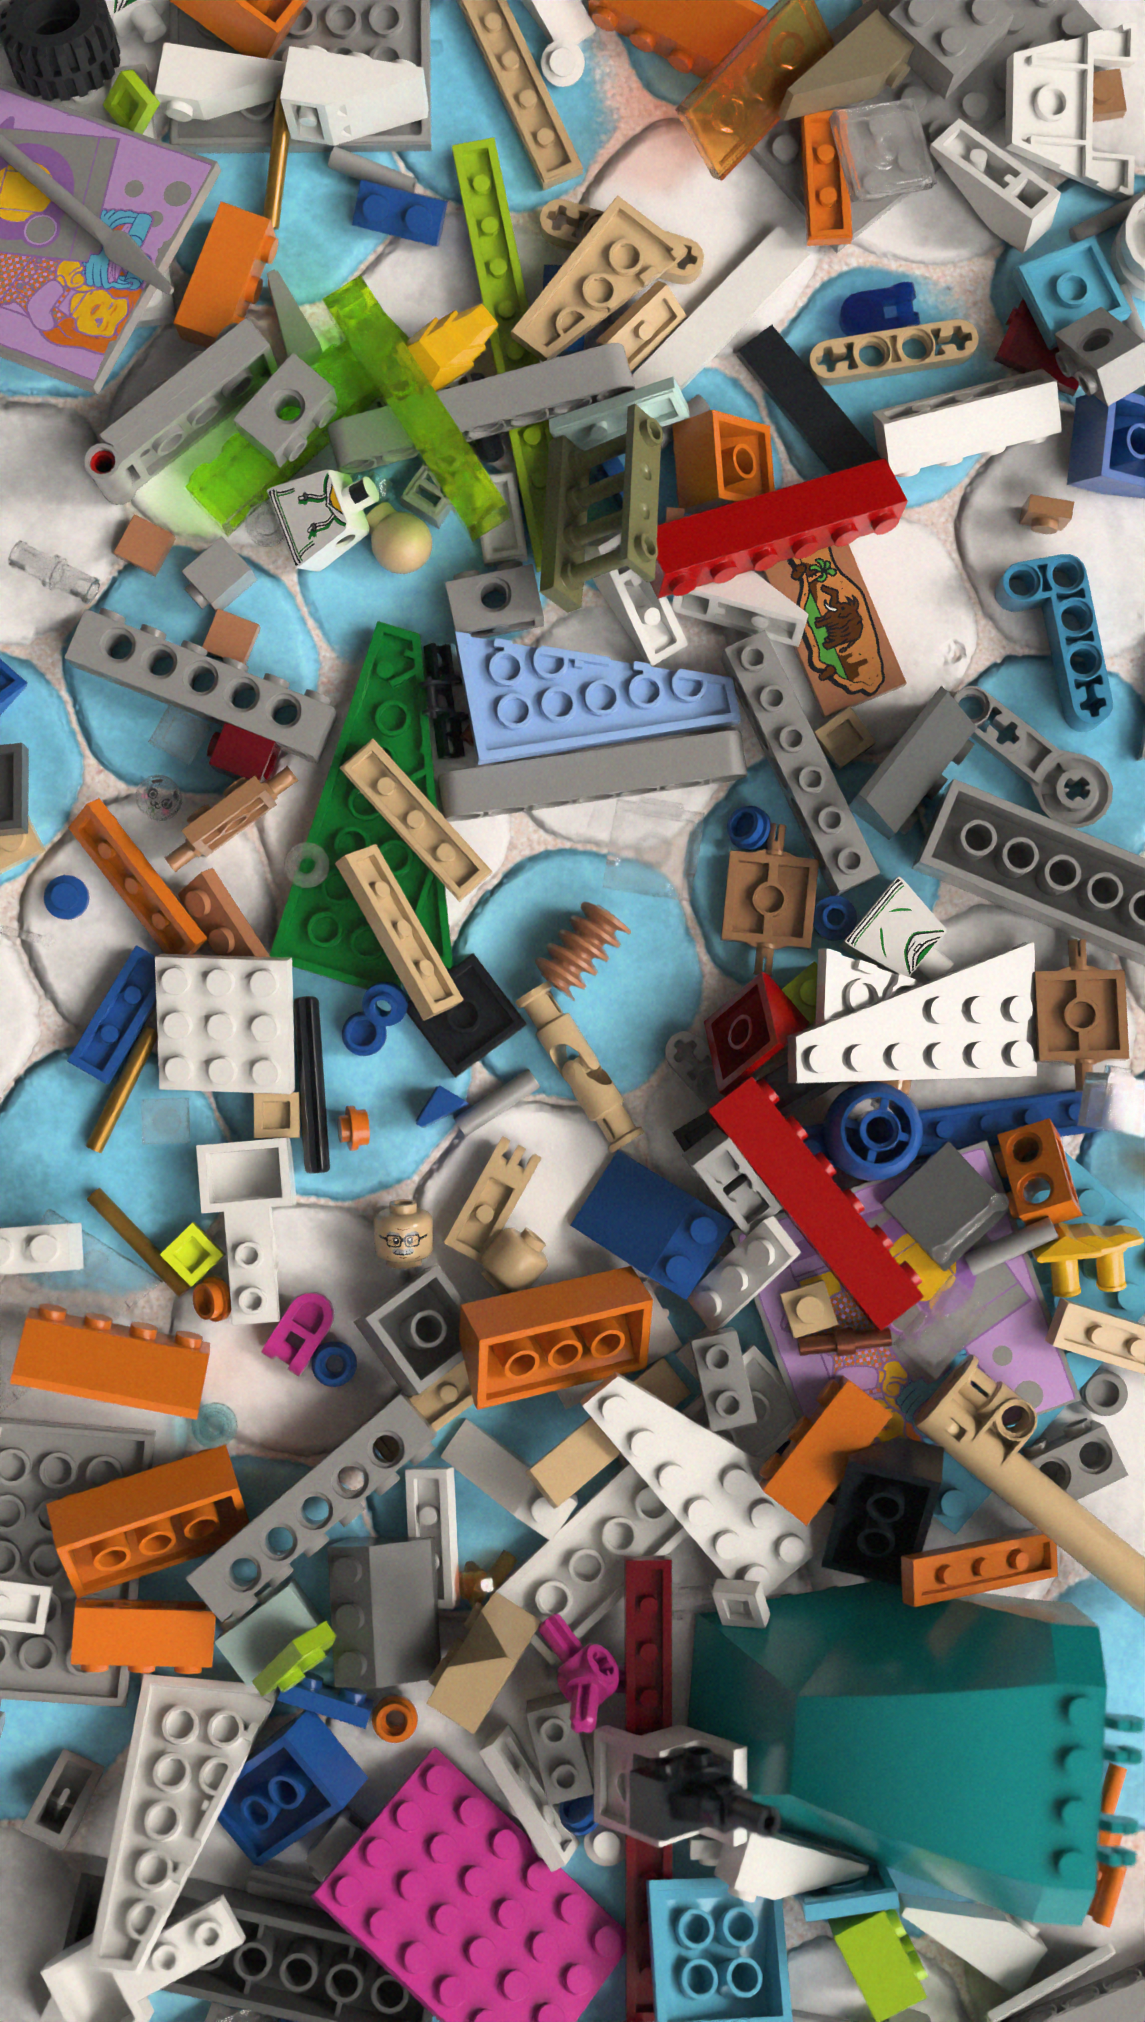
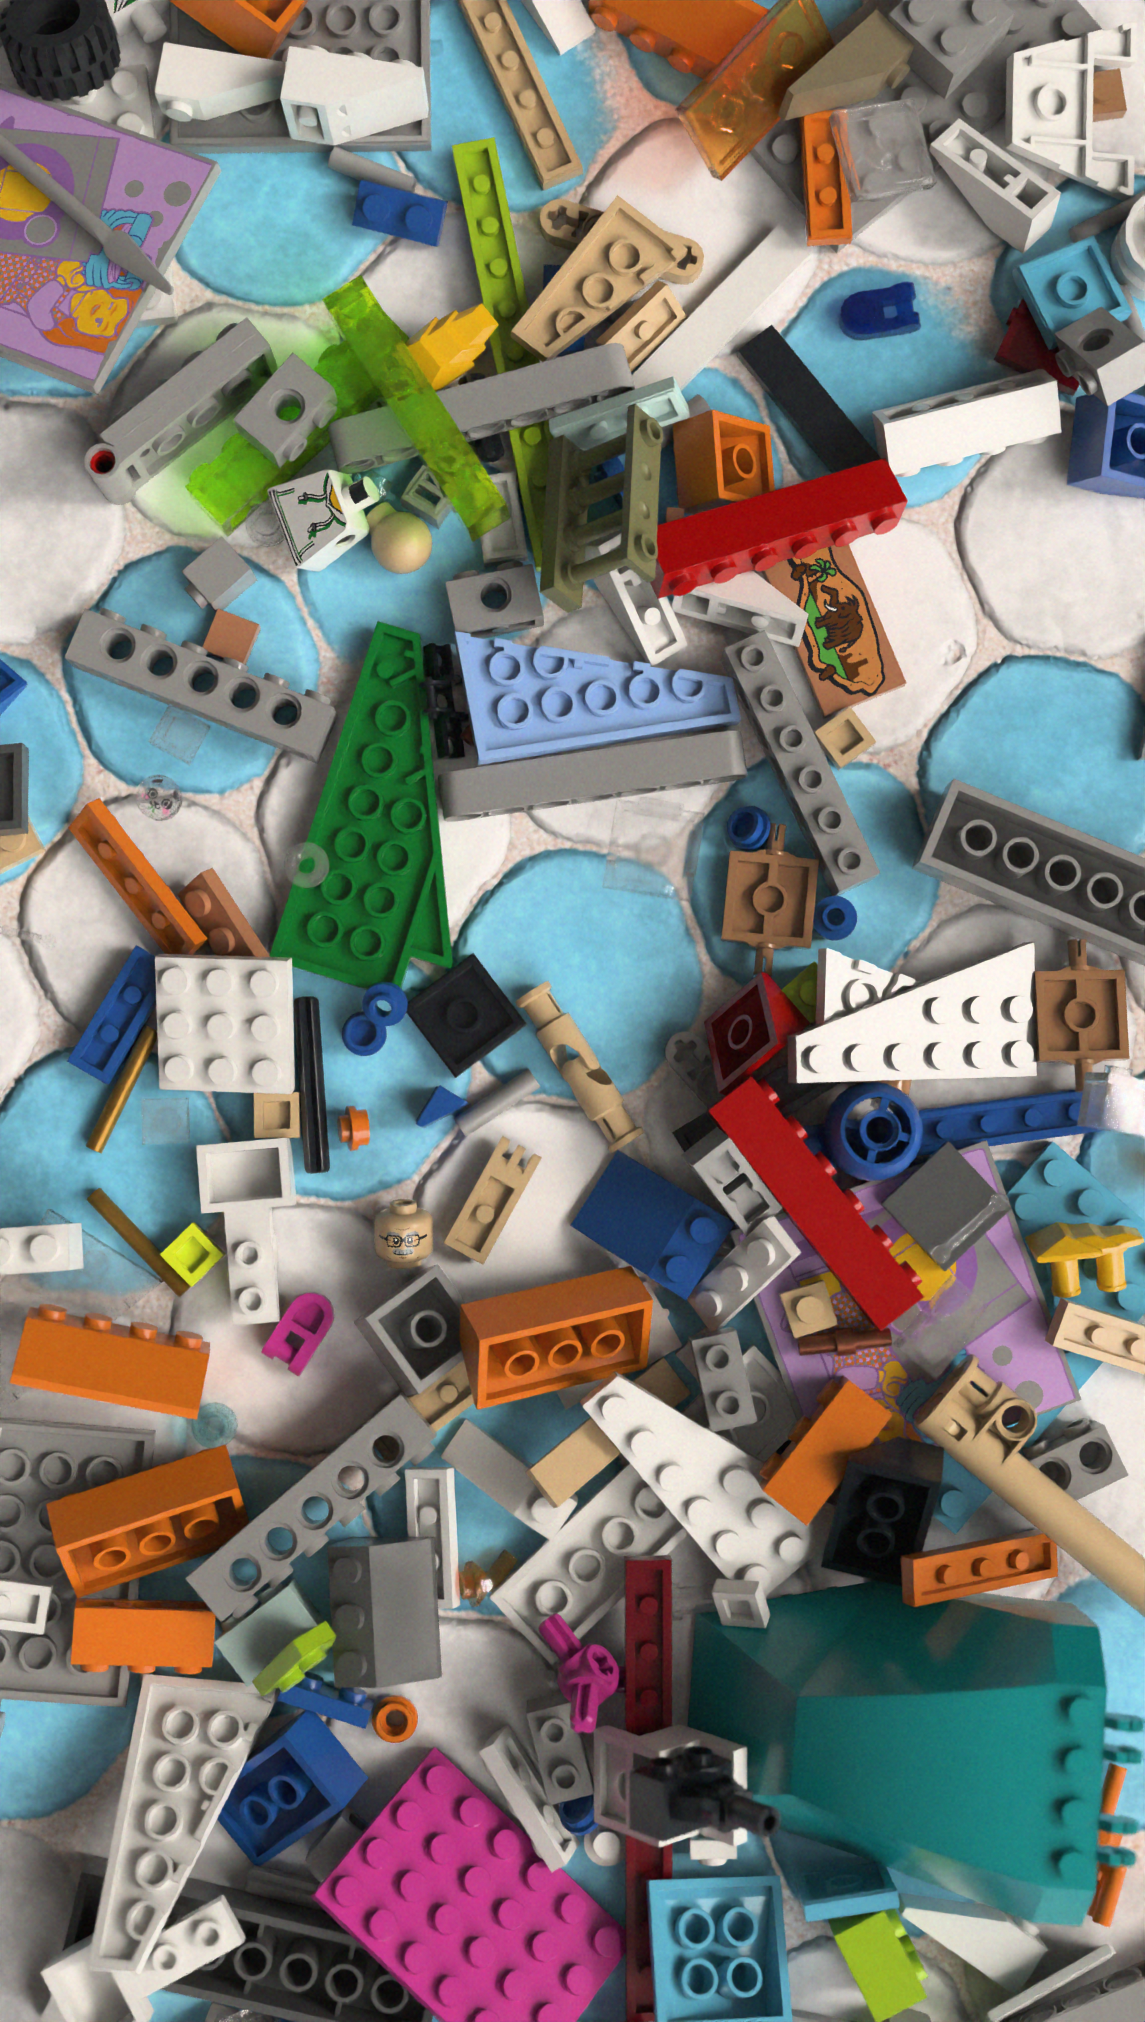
clear pin [8,540,100,604] -> none
light grey slope [20,1749,105,1850] -> none
blue plate [44,875,90,920] -> none
lime plate [103,70,160,134] -> none
nougat tile [114,514,176,577] -> none
medium nougat plate [164,766,298,872] -> none
orange brick [173,202,279,348] -> none
orange plate [193,1276,231,1322] -> none
dark red brick [207,722,281,783] -> none
pearl gold bar [263,90,290,230] -> none
slope [267,269,324,367] -> none
blue plate [311,1341,357,1387] -> none
tan plate [335,844,464,1021] -> none
tan tile [340,739,493,903] -> none
tan slope [426,1591,541,1734] -> none
tan head [481,1227,548,1294] -> none
nougat piece [535,902,631,1001] -> none
white plate [541,40,585,87] -> none
white slope [714,1831,869,1902] -> none
tan beam [808,319,979,386] -> none
white torso [840,876,954,979] -> none
dark grey slope [849,686,976,840] -> none
light grey beam [954,686,1113,828] -> none
light grey piece [964,1217,1059,1275] -> none
dark azure beam [995,554,1113,732] -> none
orange brick [995,1118,1083,1226] -> none
medium nougat plate [1019,494,1074,534] -> none
light grey tile [1079,1369,1128,1416] -> none

